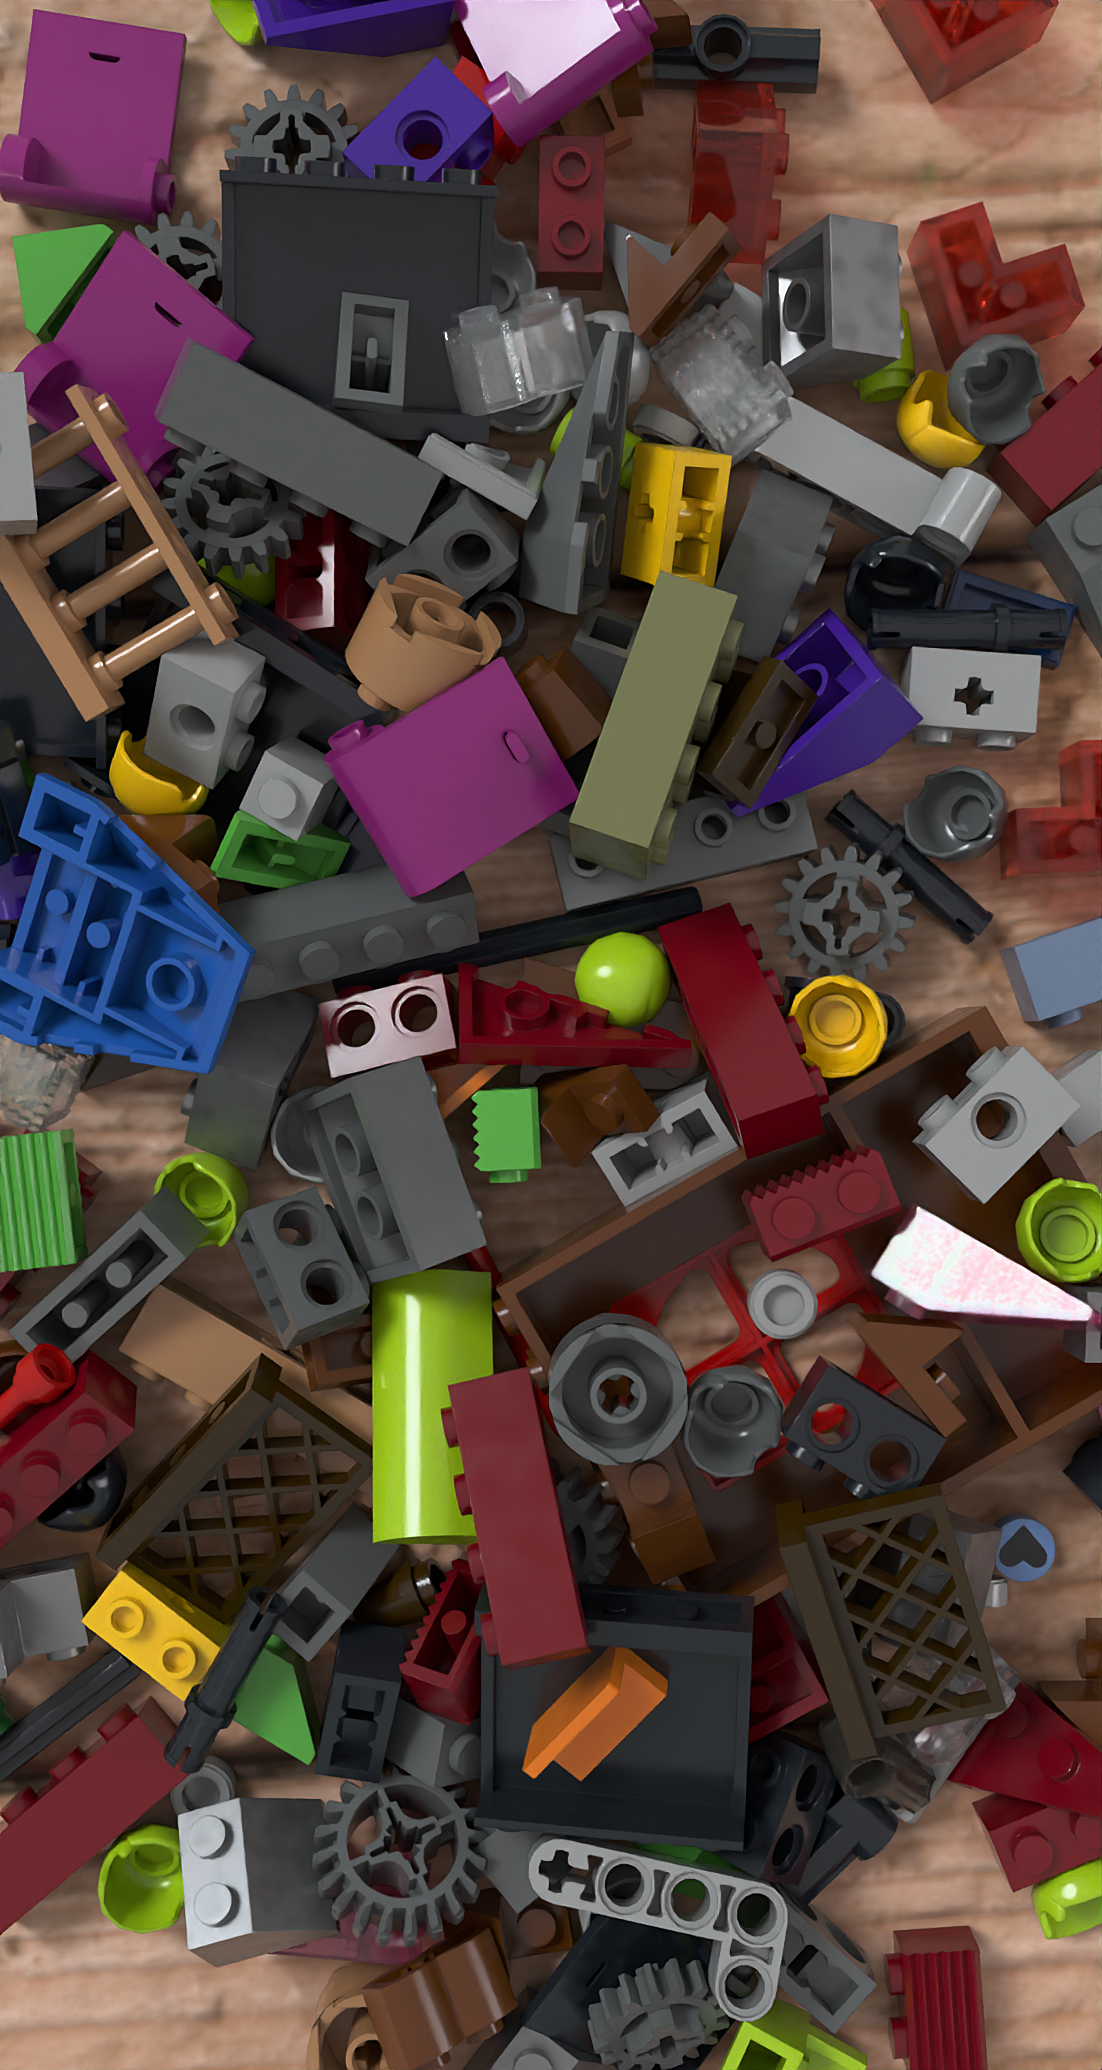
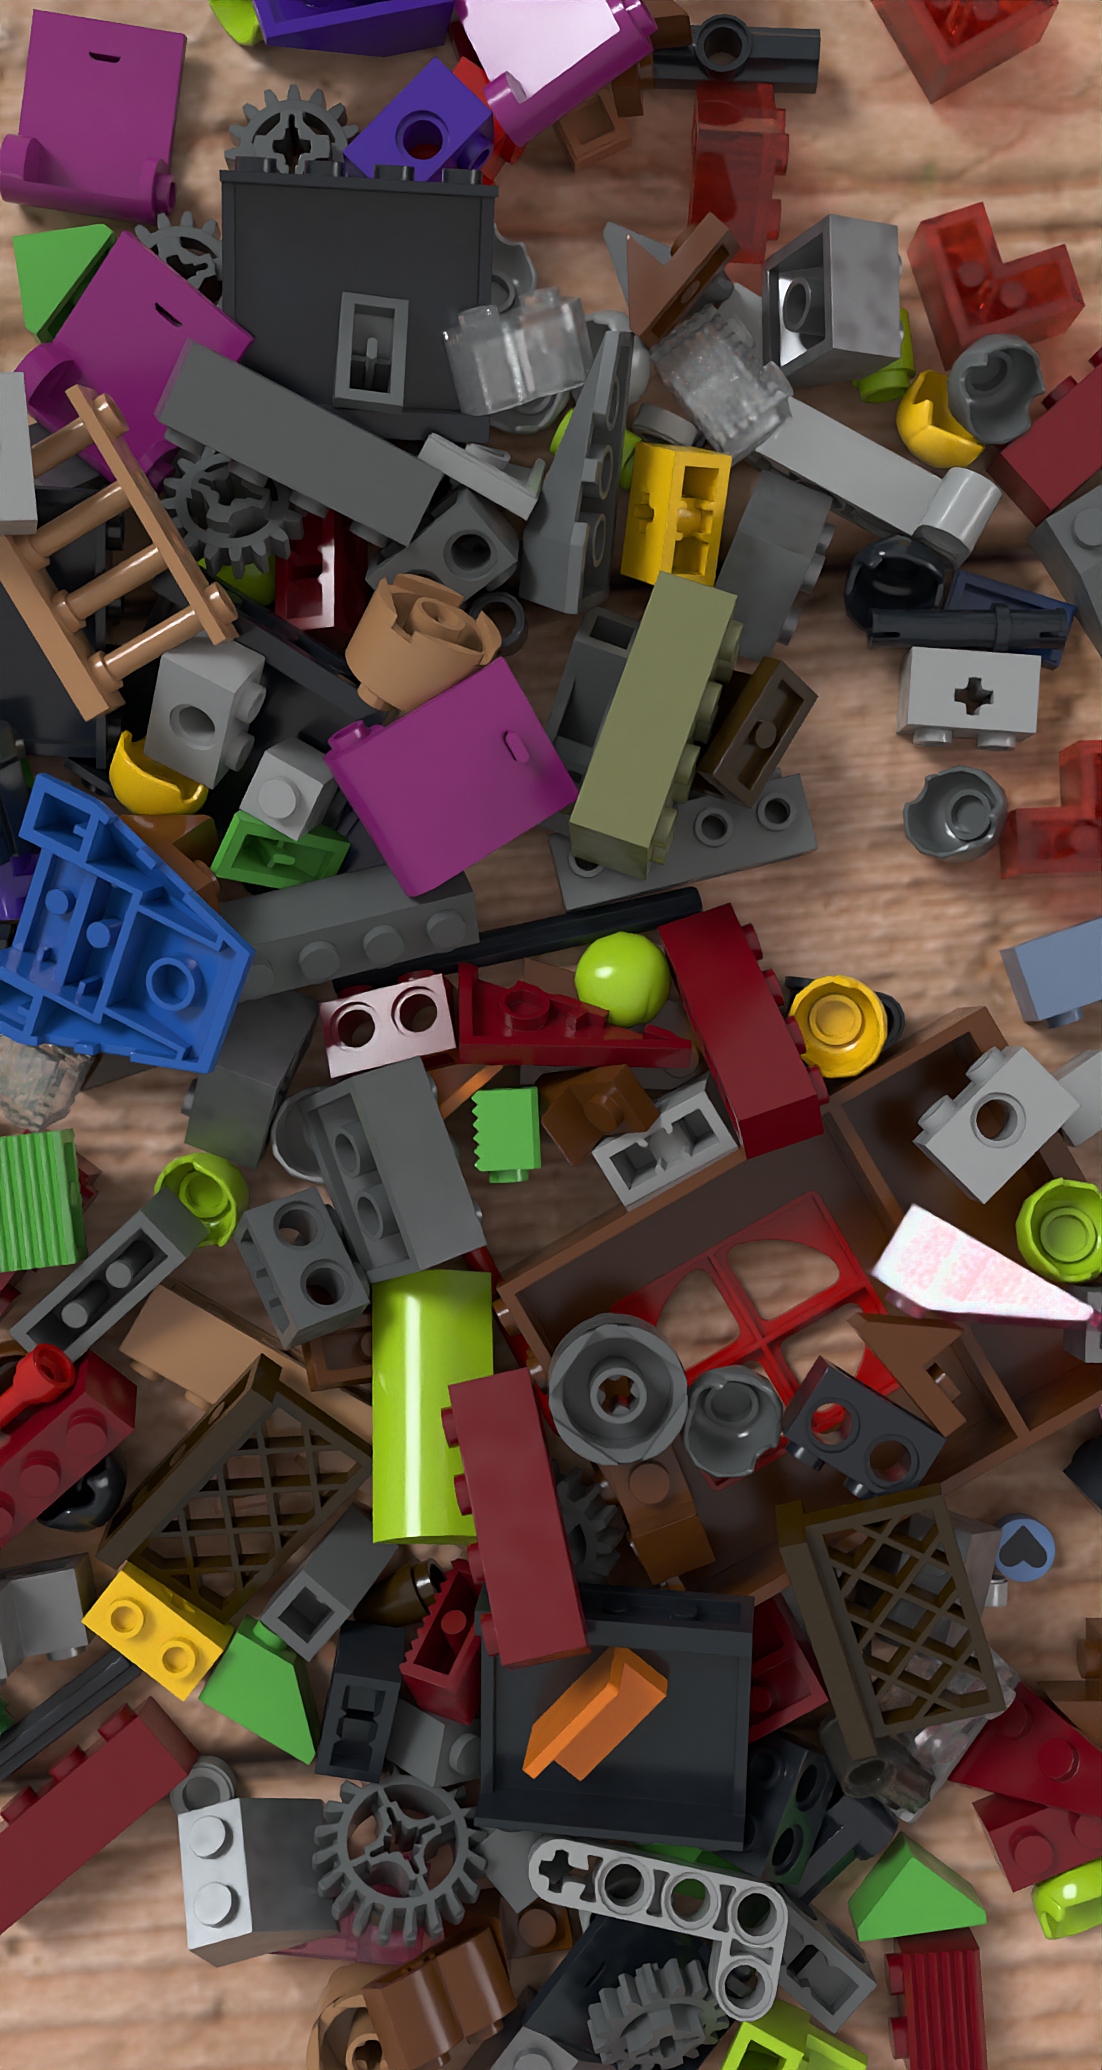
lime hair [98,1822,185,1934] -> none
black pin [163,1586,287,1774] -> none
reddish brown brick [514,645,613,763] -> none
dark red brick [538,135,605,291] -> none
dark purple slope [725,607,924,817] -> none
dark red brick [741,1144,902,1262] -> none
light grey tile [747,1268,818,1339] -> none
dark grey gear [774,842,916,982] -> none
black pin [824,788,994,945] -> none
none -> bright green slope [847,1831,987,1942]

